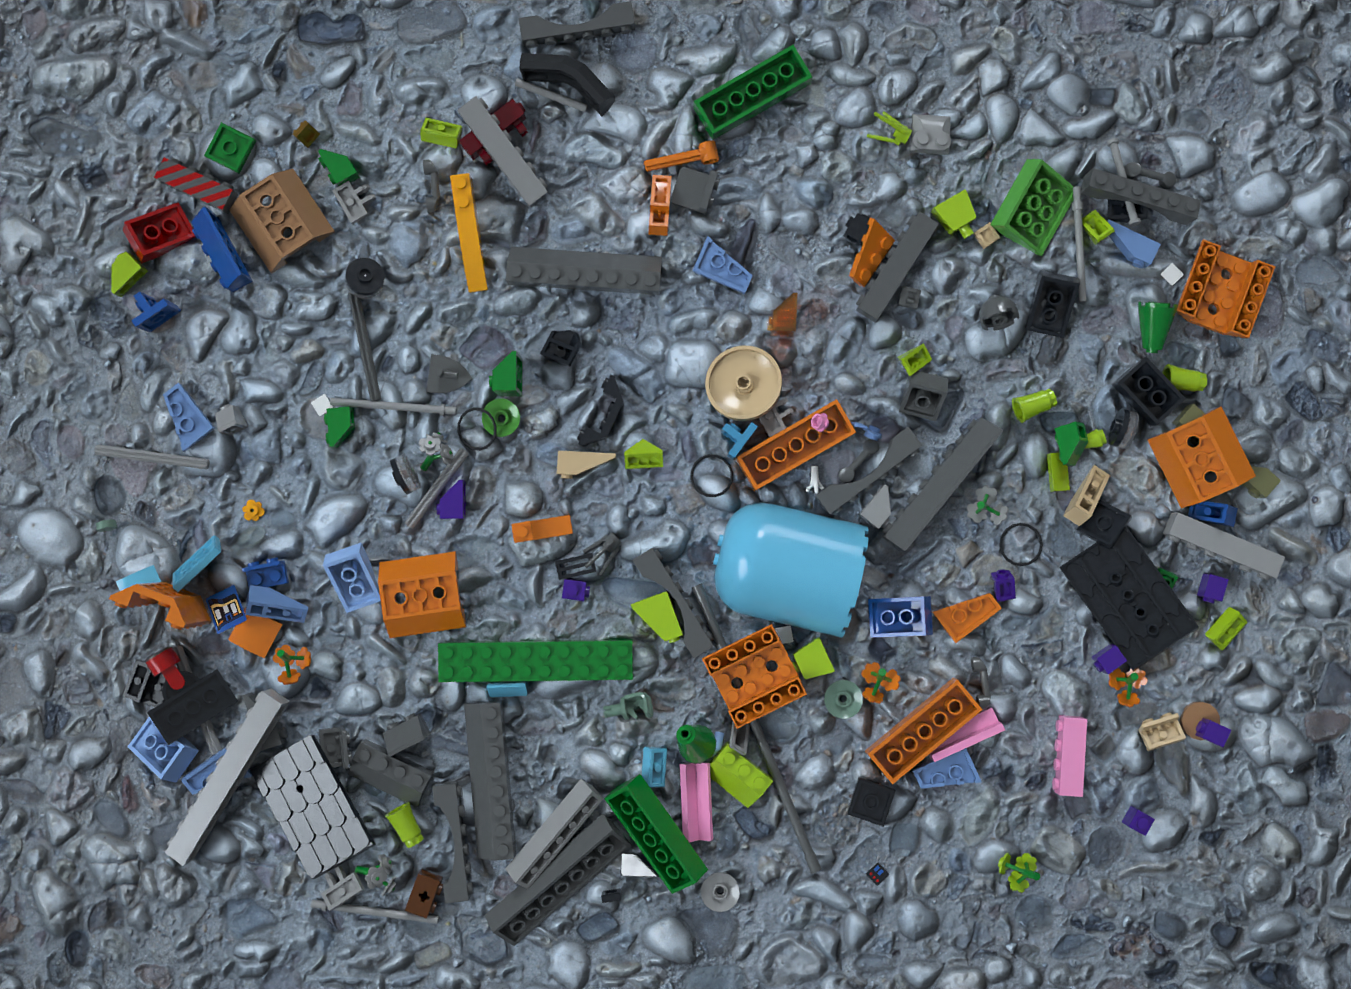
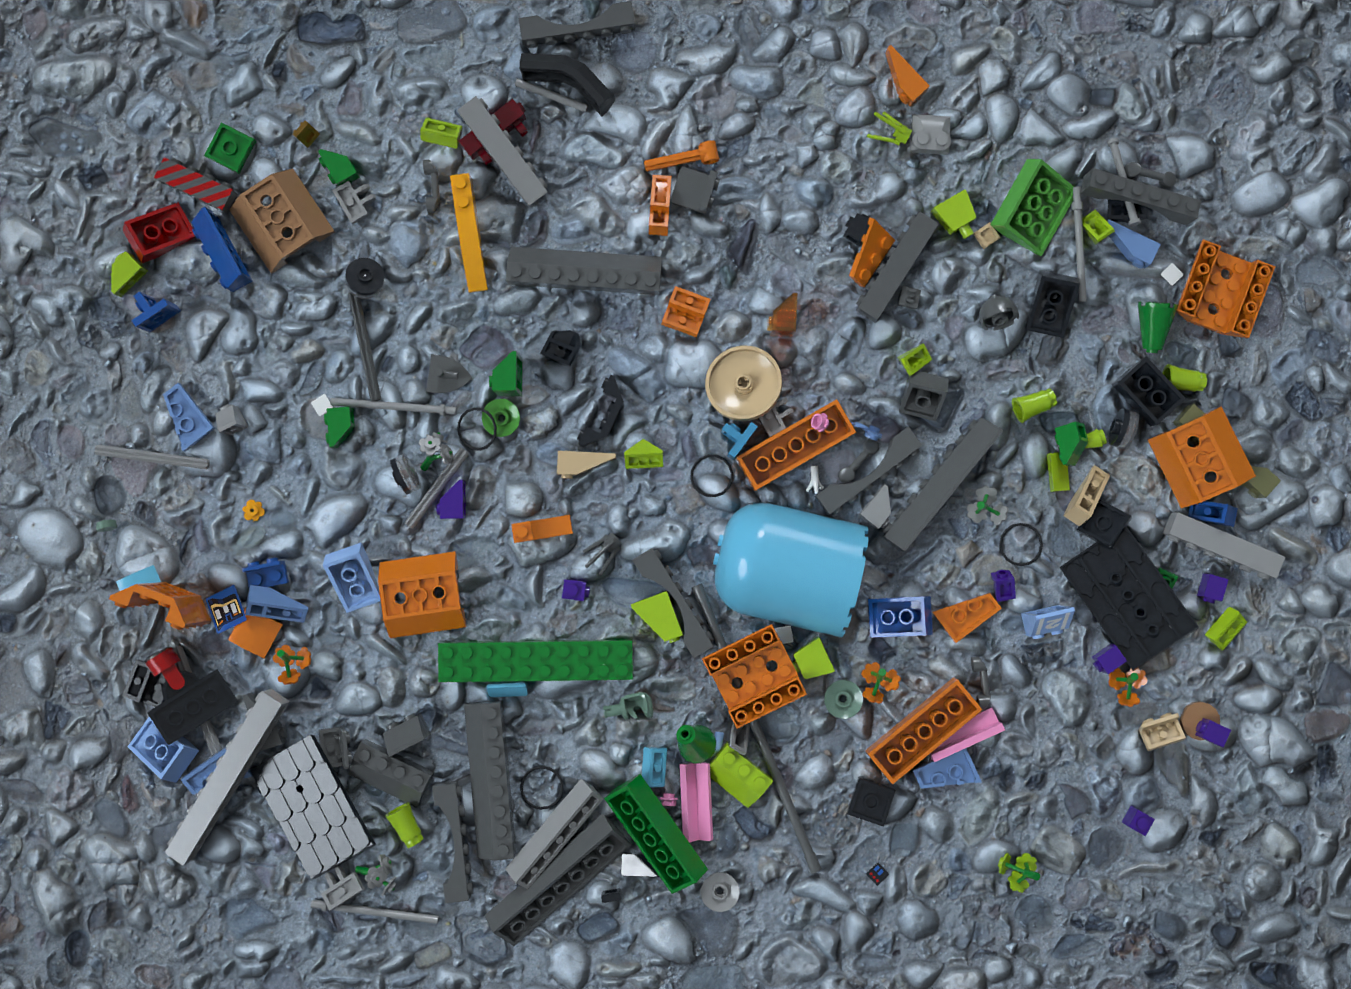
medium azure tile [173,535,221,592] -> none
reddish brown brick [405,869,443,919] -> none
black tile [555,553,597,580] -> none
medium blue wing [692,236,753,294] -> none
green brick [693,44,813,140] -> none
bright pink brick [1052,715,1087,797] -> none
none -> black piece [520,766,564,810]
none -> bright pink plate [659,793,678,806]
none -> orange slope [661,286,711,338]
none -> orange slope [885,45,930,107]
none -> light blue slope [1021,605,1075,639]

